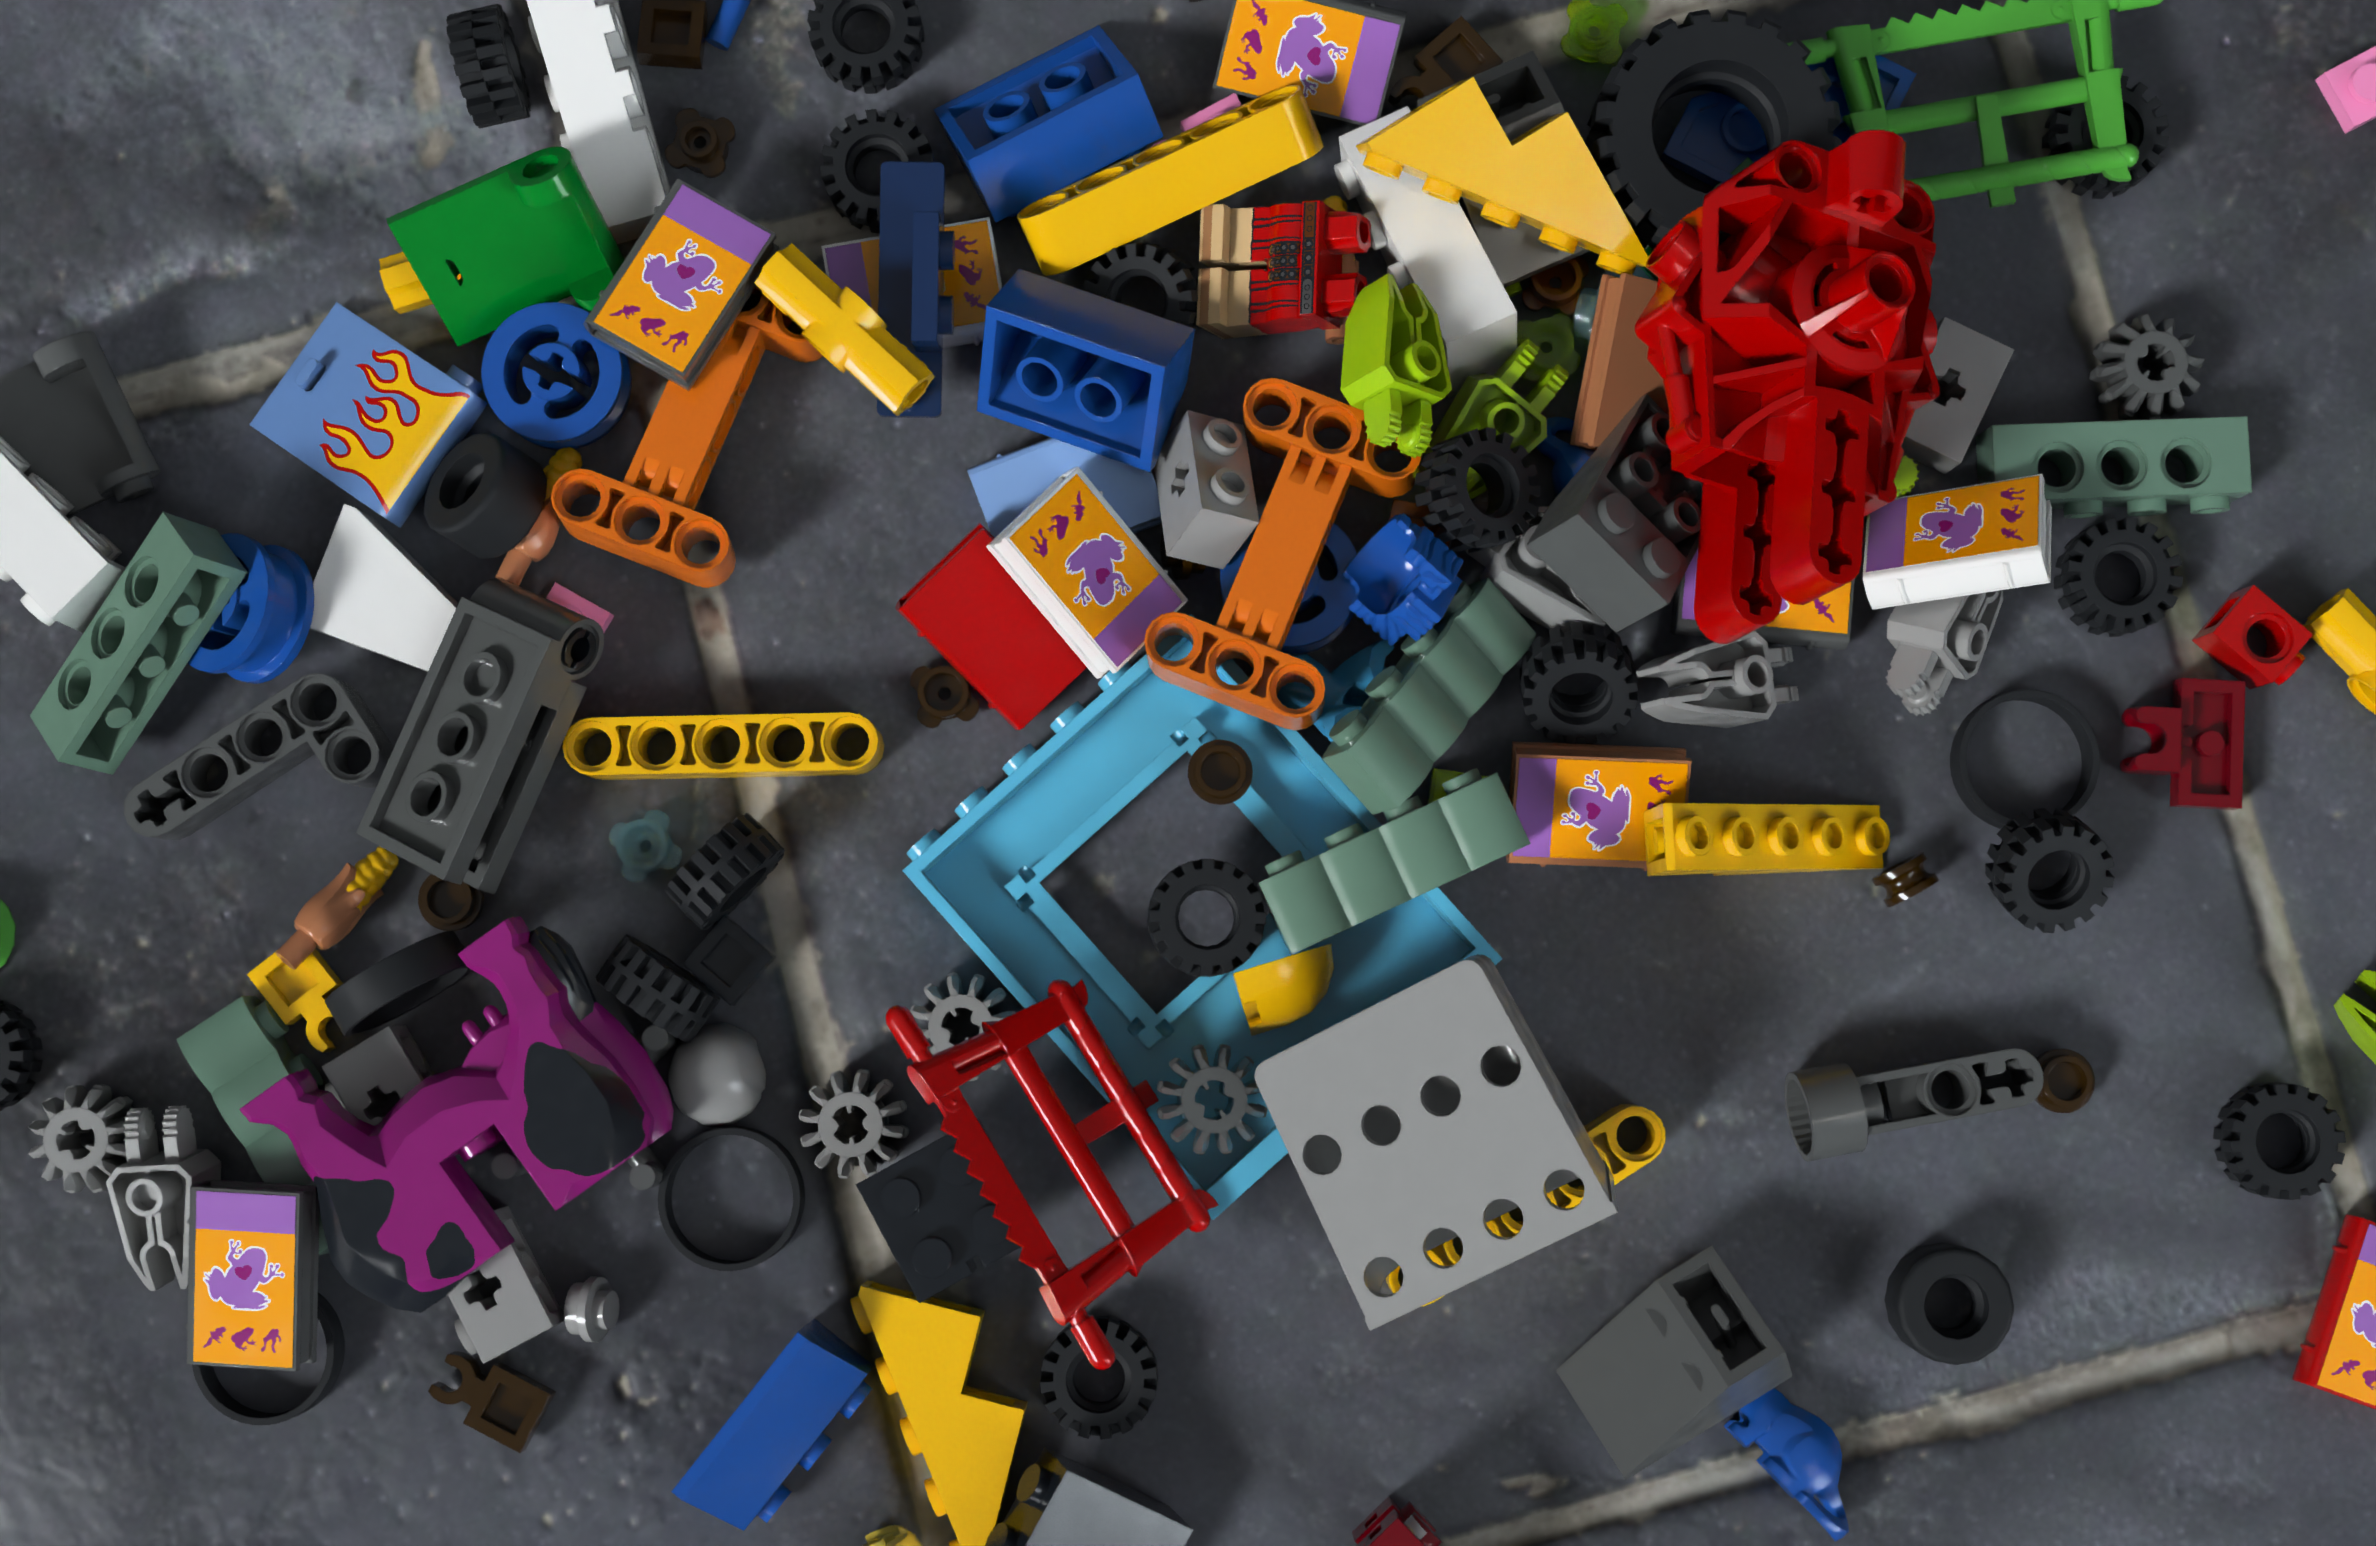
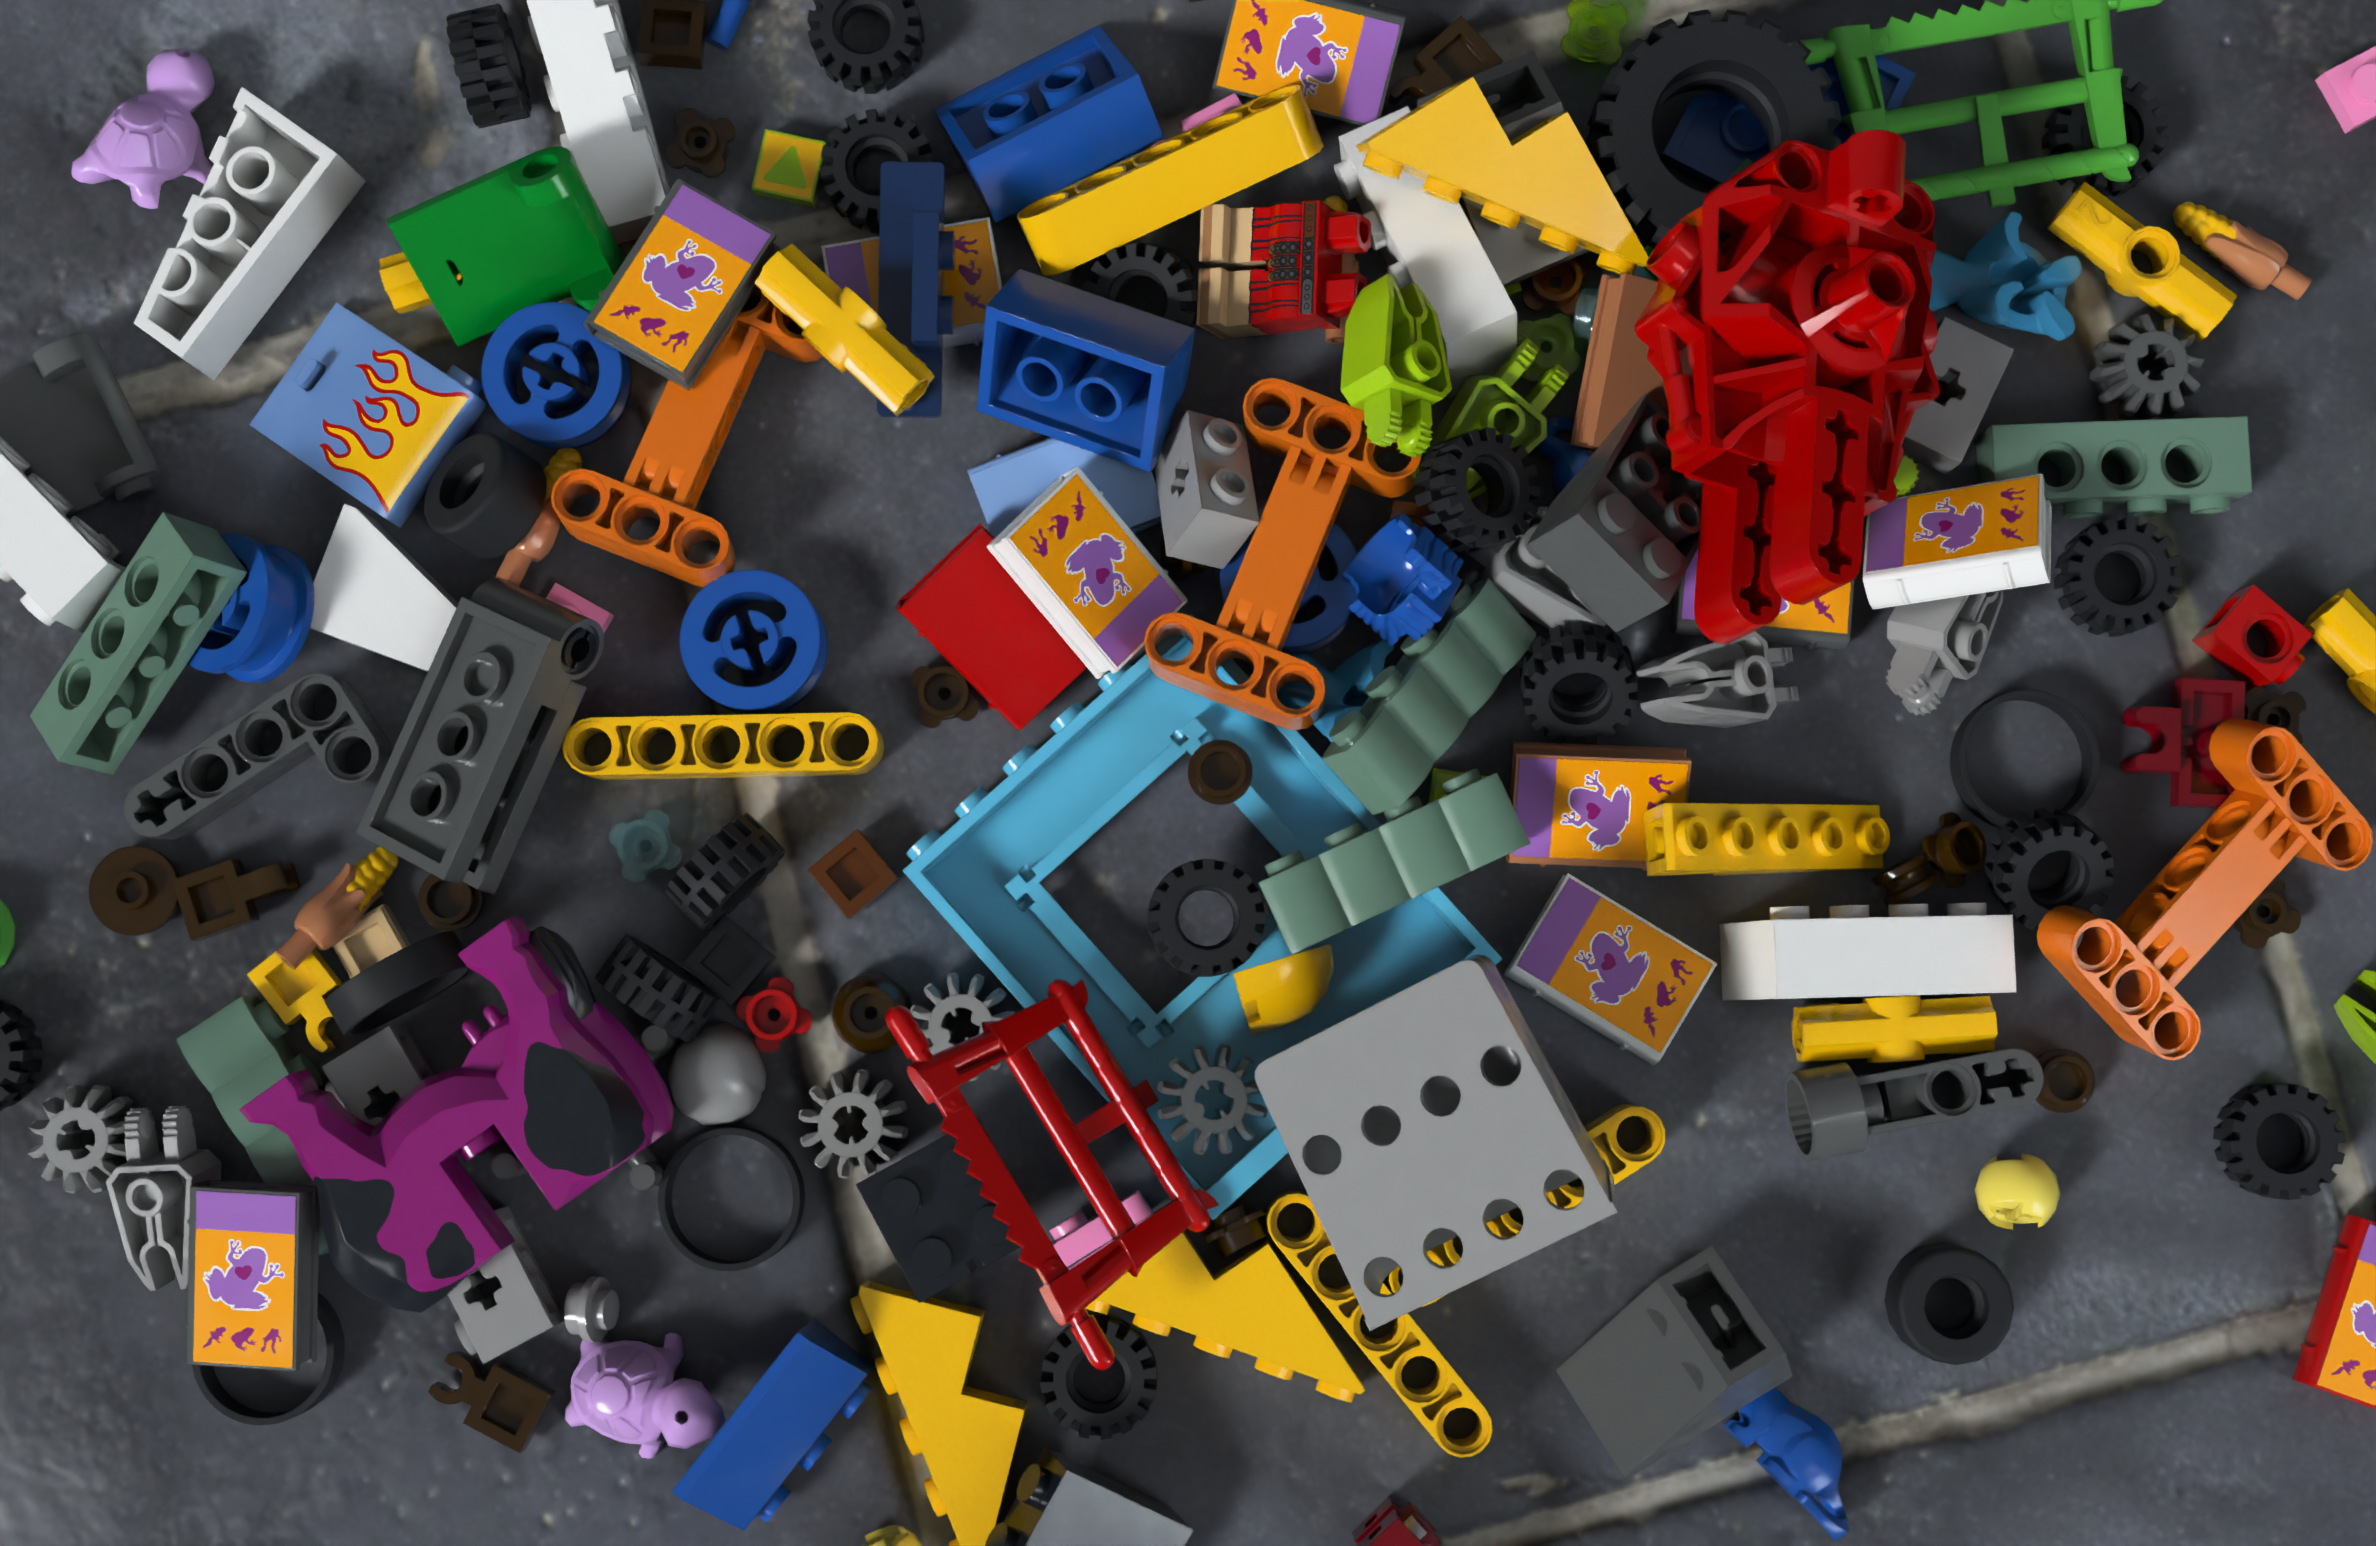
none -> lavender animal [71,48,215,209]
none -> dark brown piece [89,846,179,936]
none -> white wedge [134,87,366,380]
none -> dark brown plate [172,859,301,941]
none -> tan tile [332,904,411,978]
none -> lavender animal [565,1332,725,1459]
none -> blue wheel [680,570,828,714]
none -> red plate [736,977,813,1053]
none -> tile [751,129,828,208]
none -> reddish brown plate [808,829,900,920]
none -> dark brown plate [832,972,912,1054]
none -> bright pink plate [1049,1189,1152,1267]
none -> yellow slope [1086,1231,1365,1403]
none -> dark brown plate [1205,1202,1269,1258]
none -> yellow beam [1265,1190,1493,1458]
none -> piece [1504,873,1718,1065]
none -> white wedge [1719,903,2017,1001]
none -> yellow piece [1791,995,1998,1063]
none -> dark brown plate [1922,812,1987,888]
none -> dark azure animal [1929,212,2082,341]
none -> light yellow piece [1975,1154,2060,1230]
none -> orange beam [2037,717,2373,1061]
none -> yellow piece [2047,182,2237,342]
none -> nougat piece [2173,201,2312,300]
none -> dark brown plate [2233,876,2301,949]
none -> dark brown plate [2245,687,2306,749]

